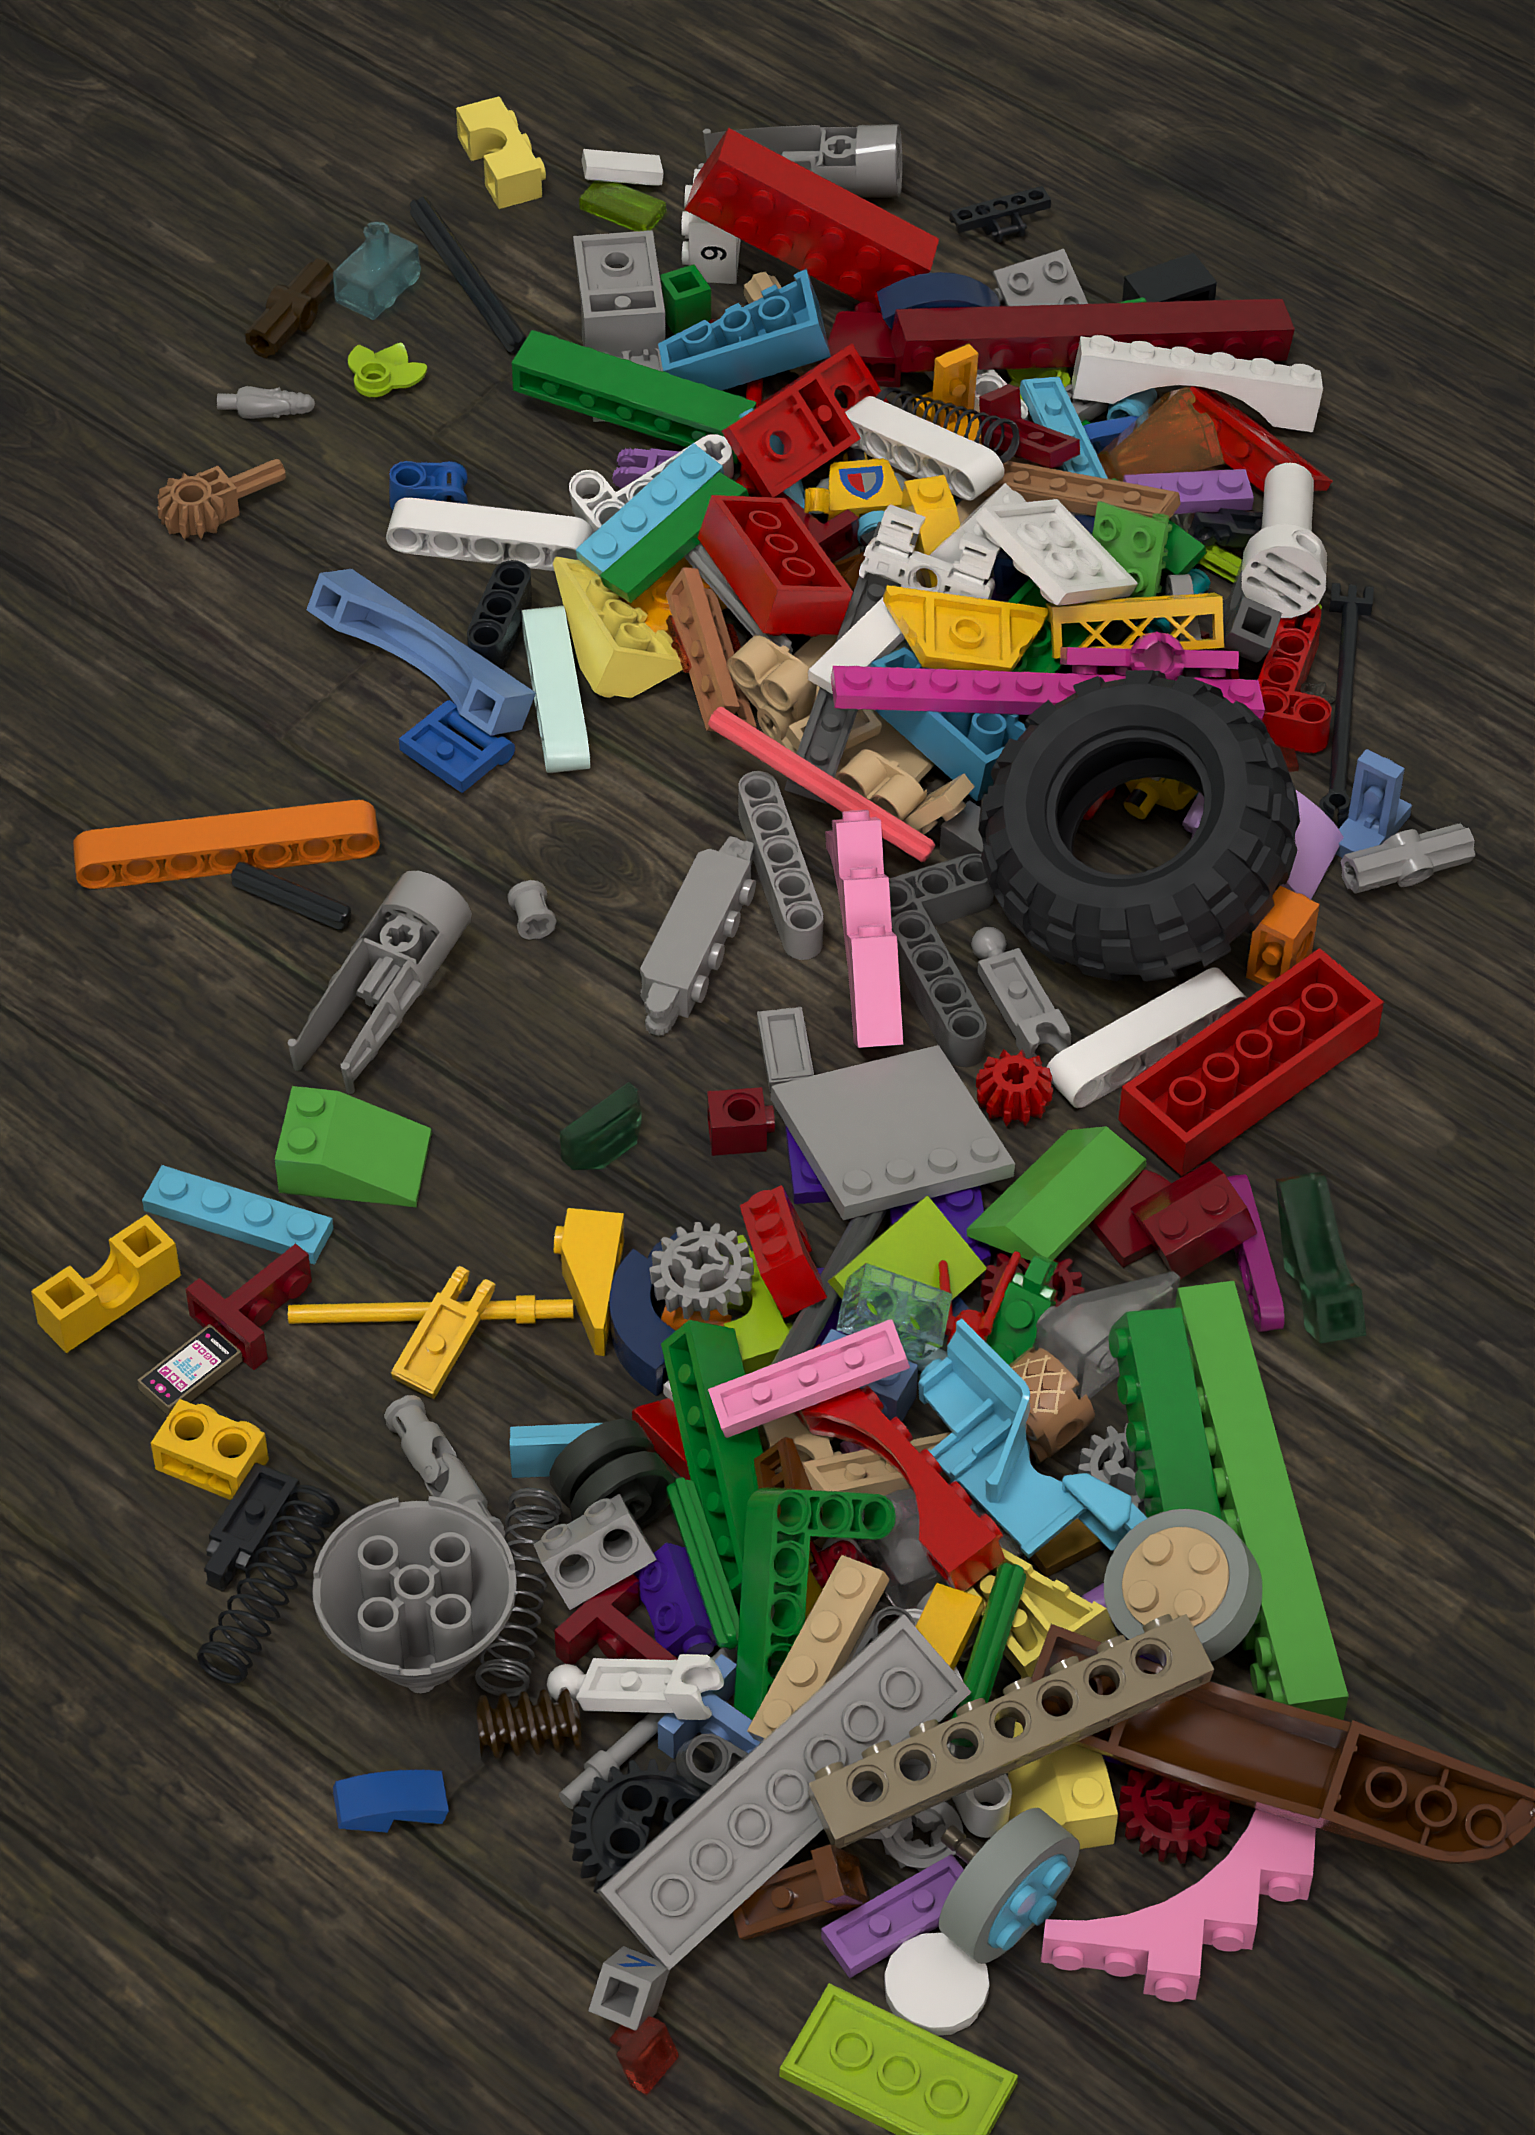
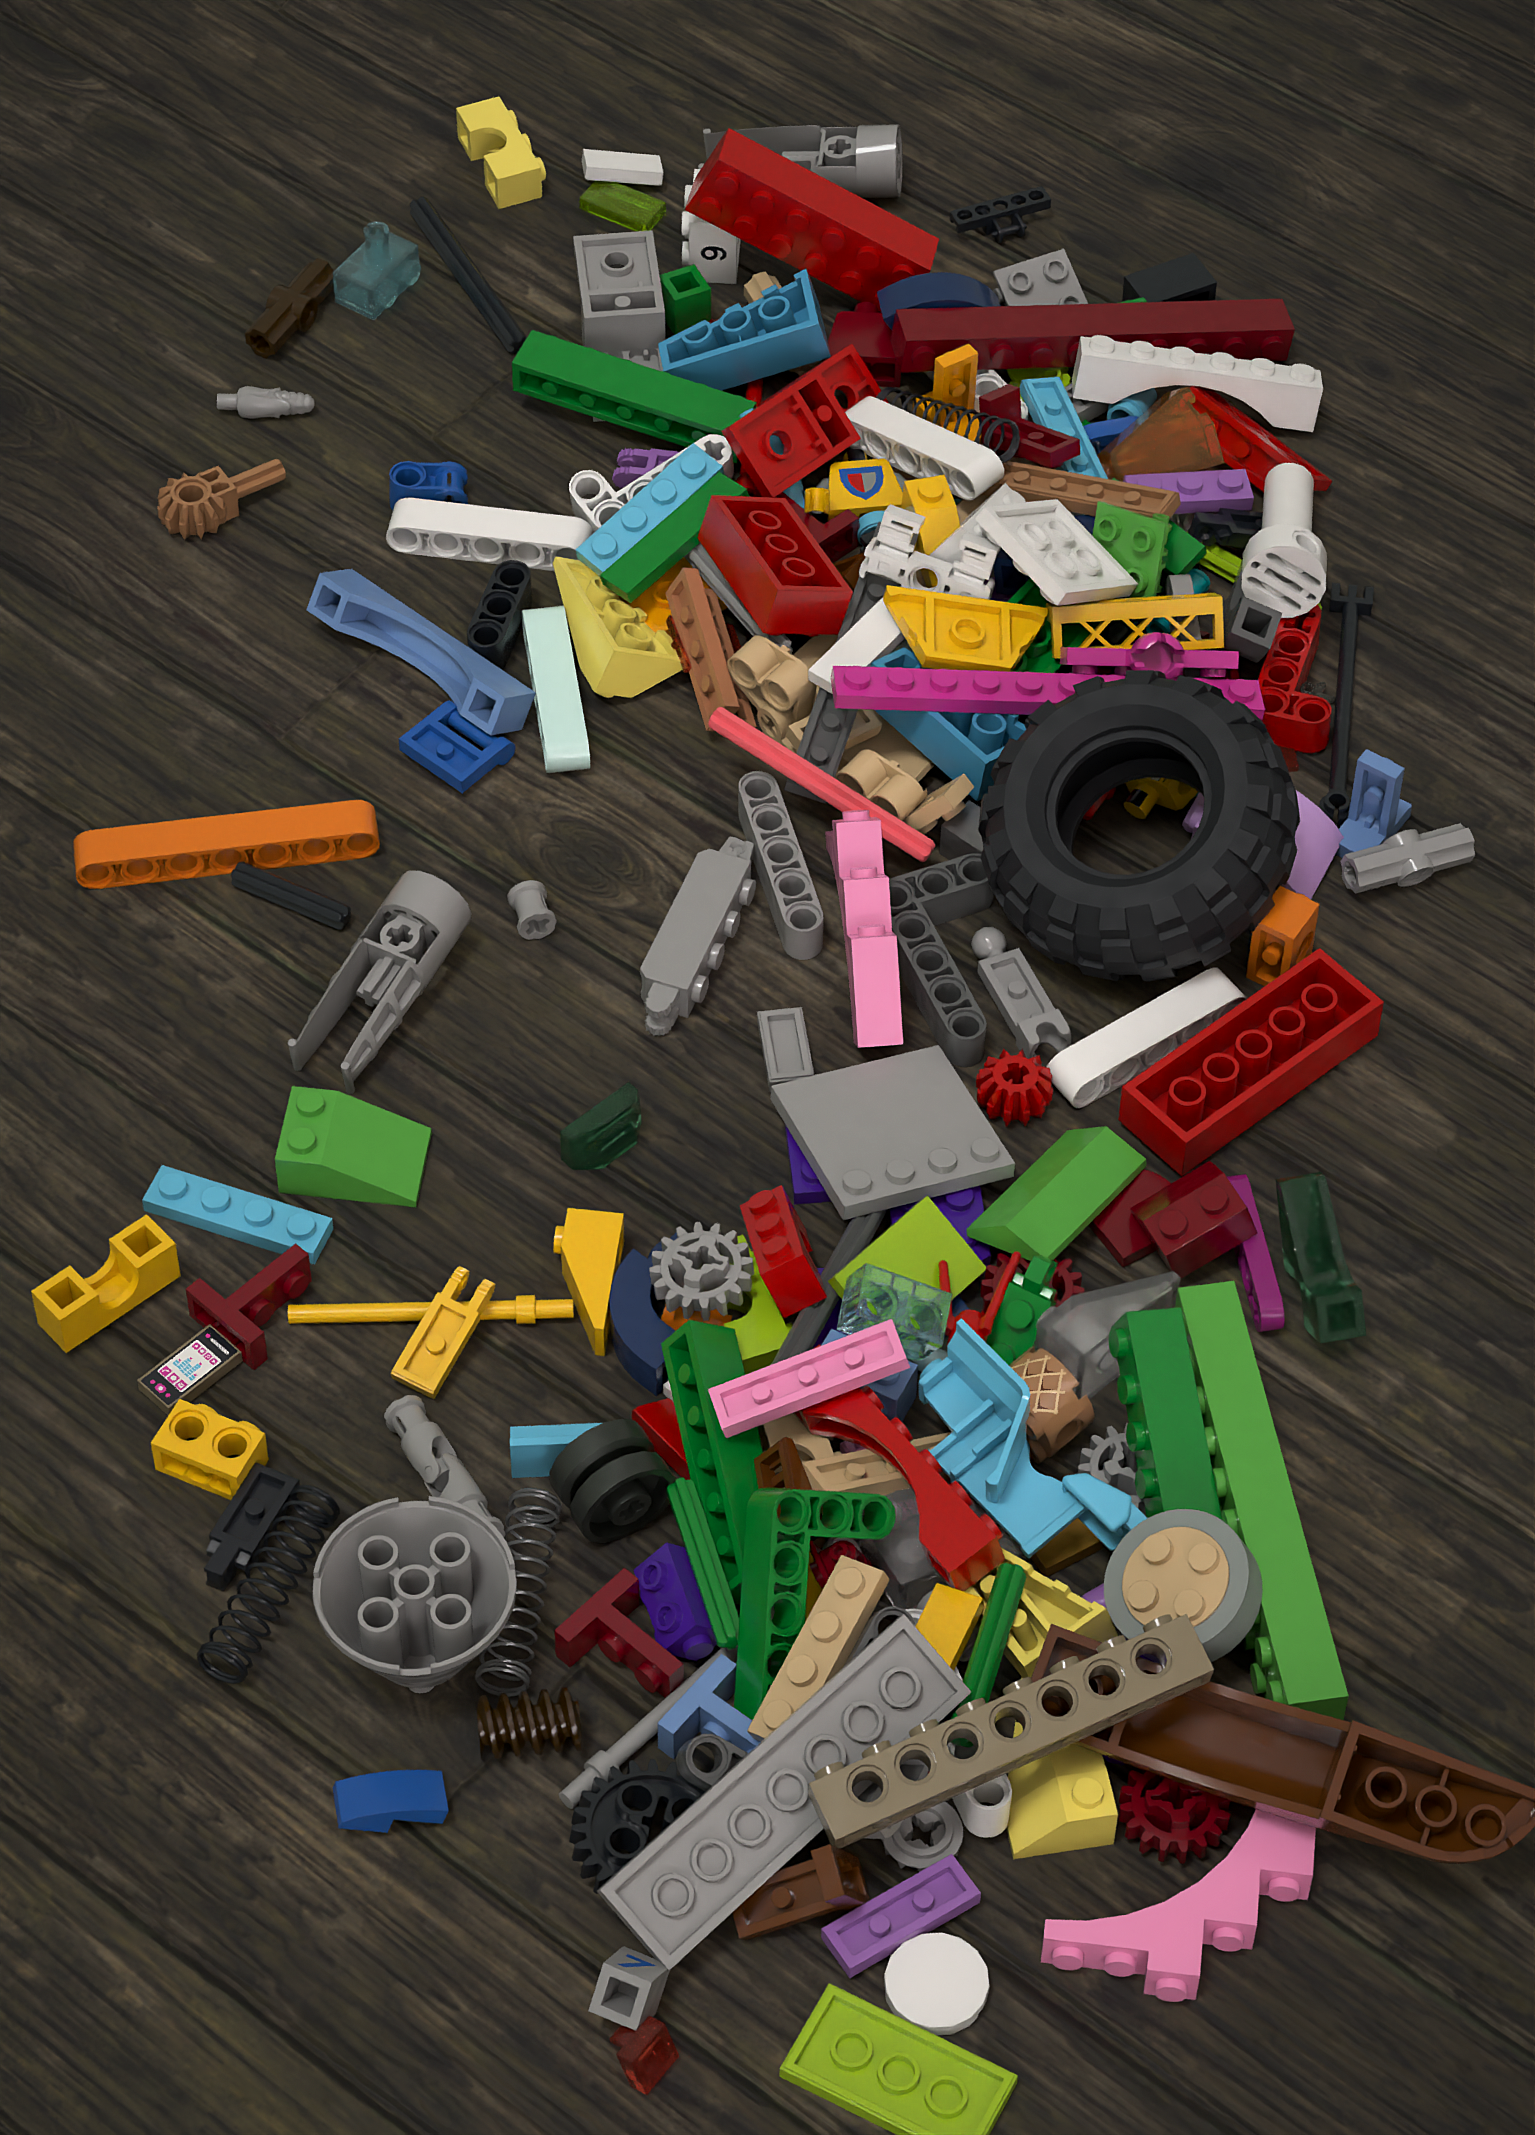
lime plate [348,343,427,397] -> none
light grey brick [533,1494,657,1610] -> none
white plate [547,1654,724,1720] -> none
dark red brick [707,1087,775,1156] -> none
light grey wheel [939,1808,1080,1964] -> none

